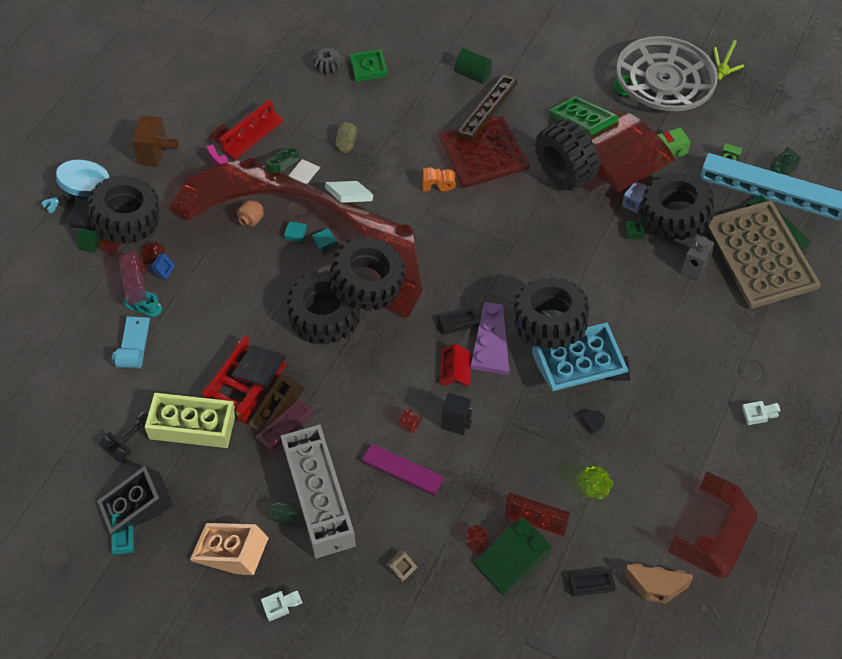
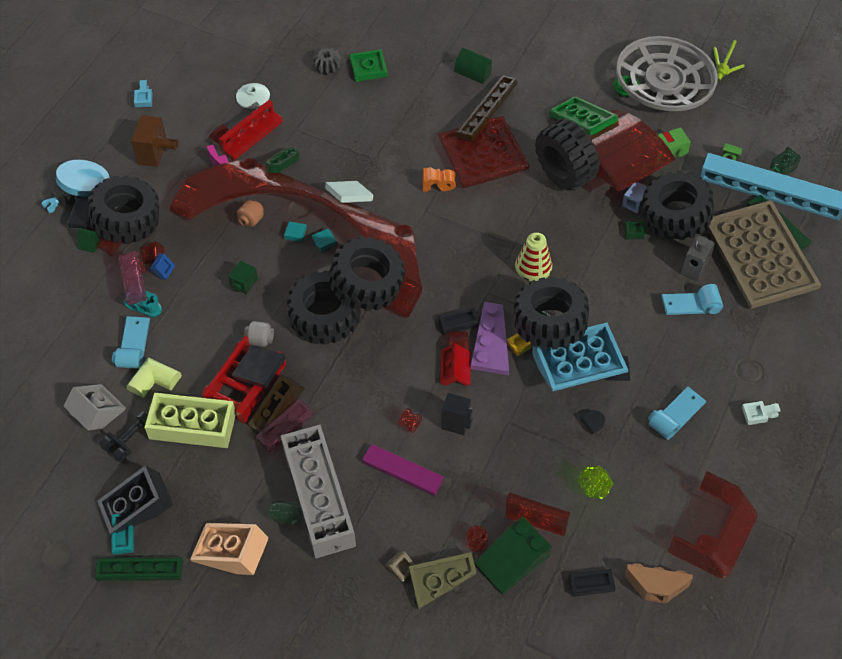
light aqua plate [261,591,302,621] -> none
white sticker [288,159,320,185] -> none
olive rock [336,122,357,154] -> none
none -> light grey slope [64,384,126,431]
none -> dark green tile [95,557,183,581]
none -> yellowish green brick [126,357,182,398]
none -> medium azure plate [134,80,153,107]
none -> dark green brick [228,261,258,294]
none -> light aqua dish [236,83,270,109]
none -> light grey head [244,321,274,347]
none -> olive wing [409,552,476,610]
none -> clear red slope [449,332,469,351]
none -> yellow tile [506,333,533,357]
none -> yellowish green cone [515,233,552,281]
none -> medium azure door [648,387,706,440]
none -> medium azure door [661,284,723,315]

